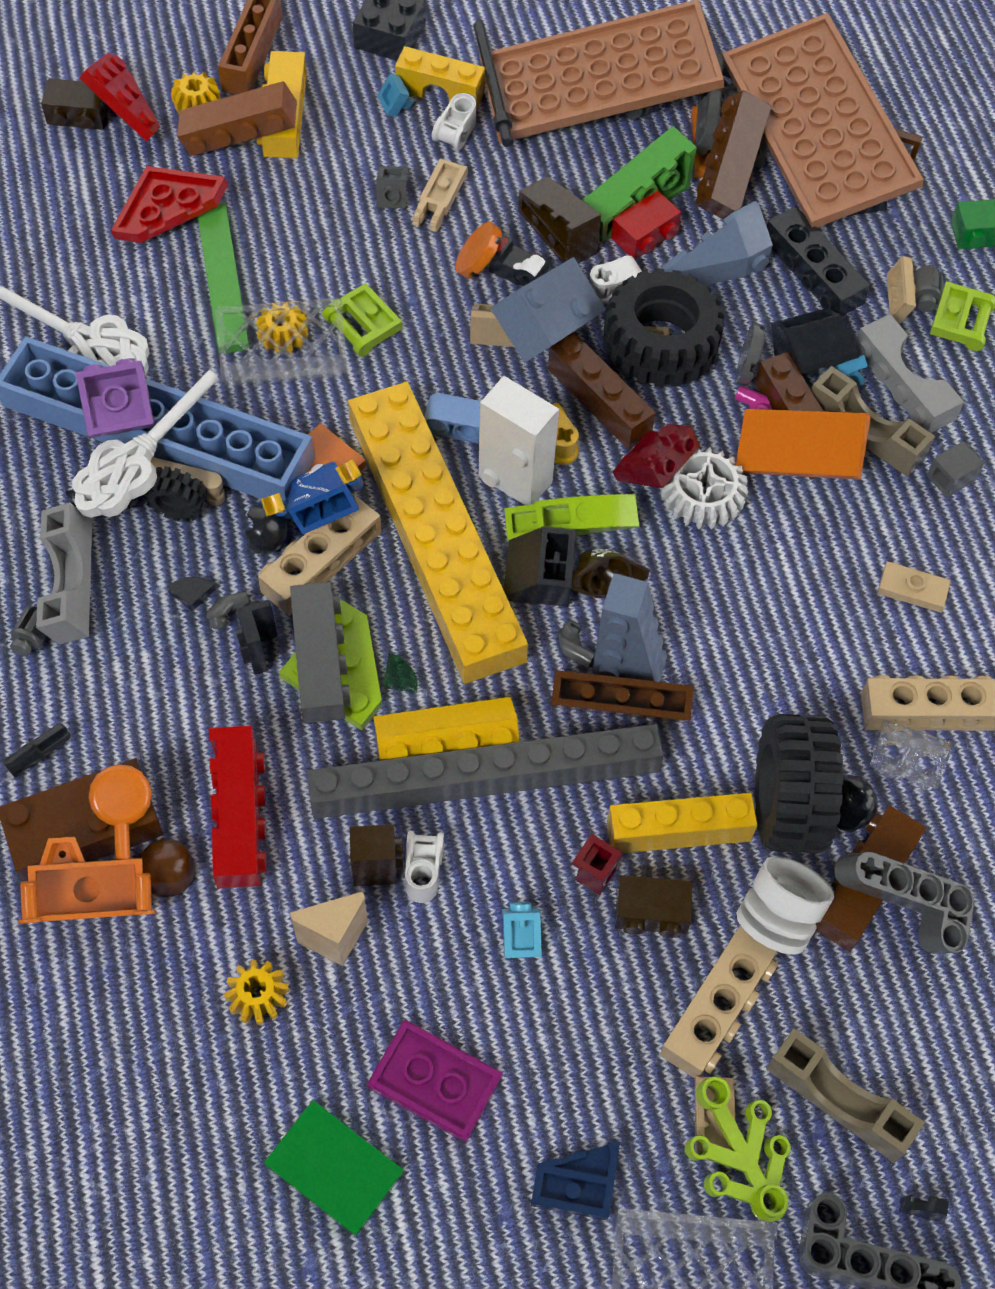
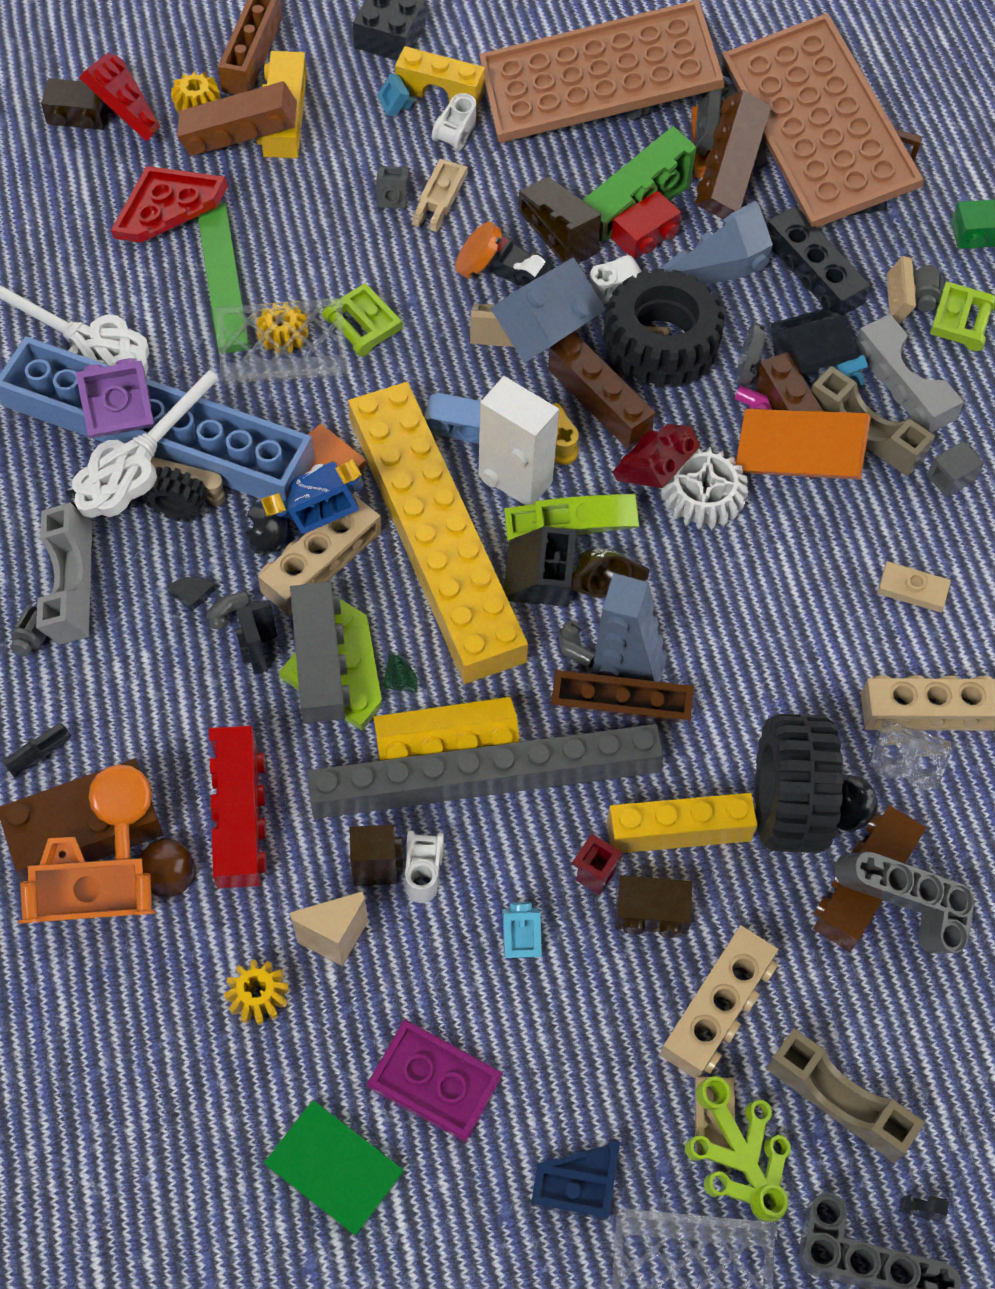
black bar [473,21,513,147] -> none
white wheel [736,856,834,955] -> none

